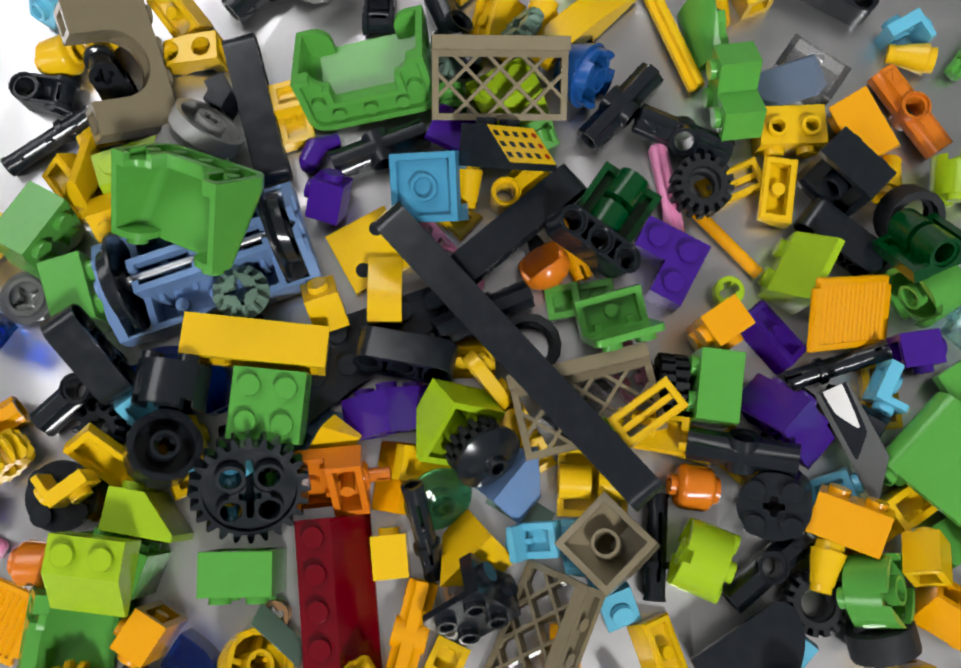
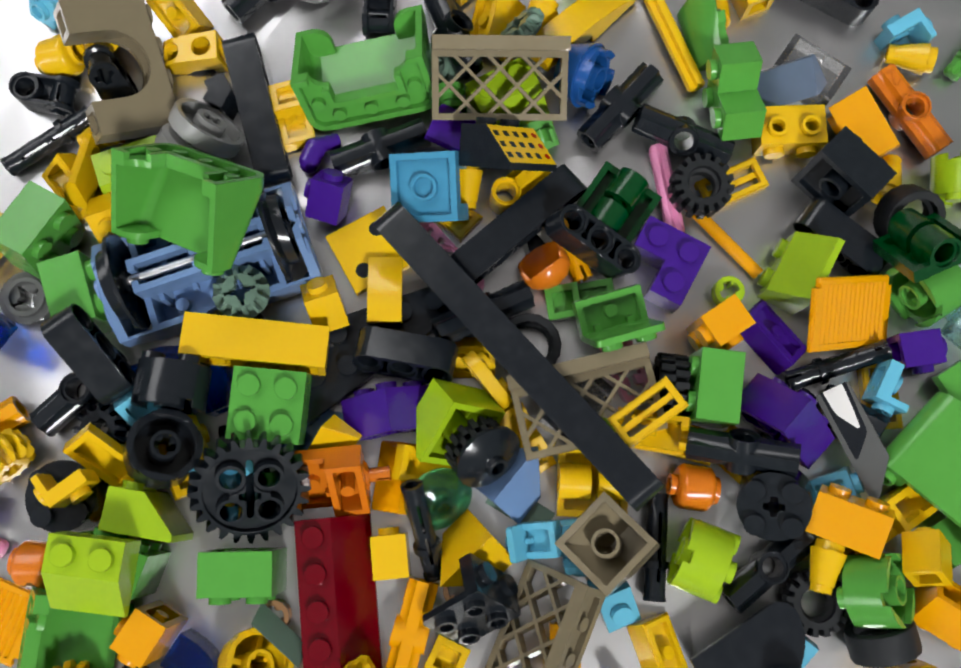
yellow slope [757,155,798,229] -> none

